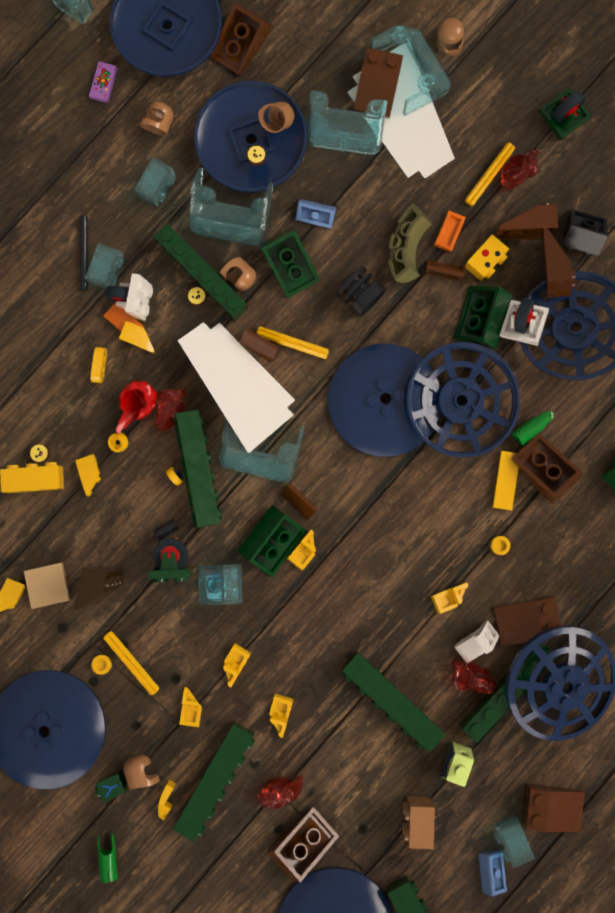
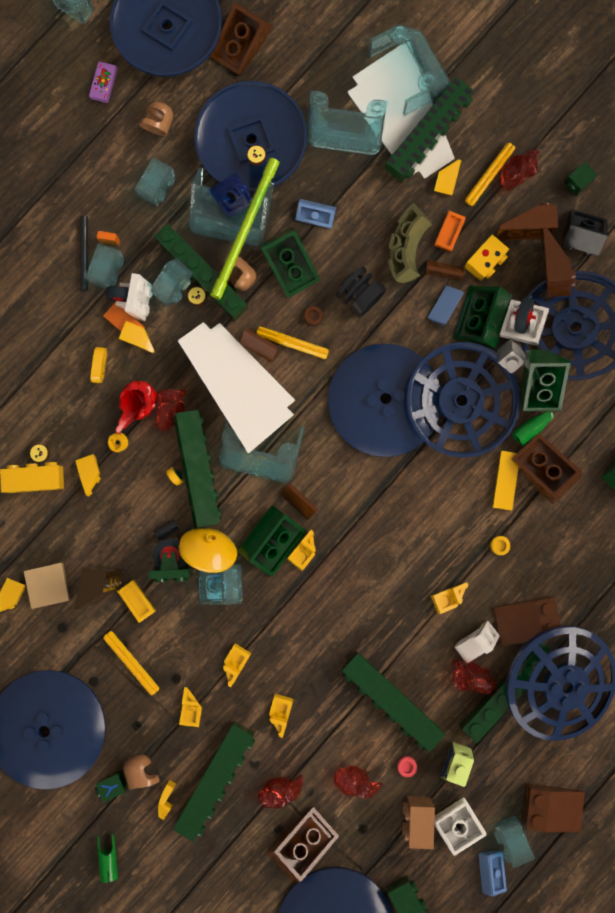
yellow tile [91,655,112,675] -> none
medium nougat helmet [258,102,294,133] -> none
reddish brown slope [353,48,403,118] -> none
medium nougat helmet [436,17,464,56] -> none
dark green plate [538,87,592,141] -> none
none -> orange tile [97,231,120,246]
none -> yellow tile [117,580,156,623]
none -> clear light blue brick [150,258,193,306]
none -> yellow dish [179,528,237,573]
none -> clear blue piece [209,172,253,219]
none -> lime piece [210,158,279,300]
none -> reddish brown tile [304,306,323,326]
none -> clear red hair [334,766,383,799]
none -> dark green brick [385,77,474,182]
none -> coral tile [397,756,417,777]
none -> medium blue slope [428,285,464,327]
none -> yellow slope [434,159,461,195]
none -> white brick [434,798,487,856]
none -> light grey brick [497,339,525,373]
none -> dark green slope [520,350,571,411]
none -> dark green brick [564,161,598,196]

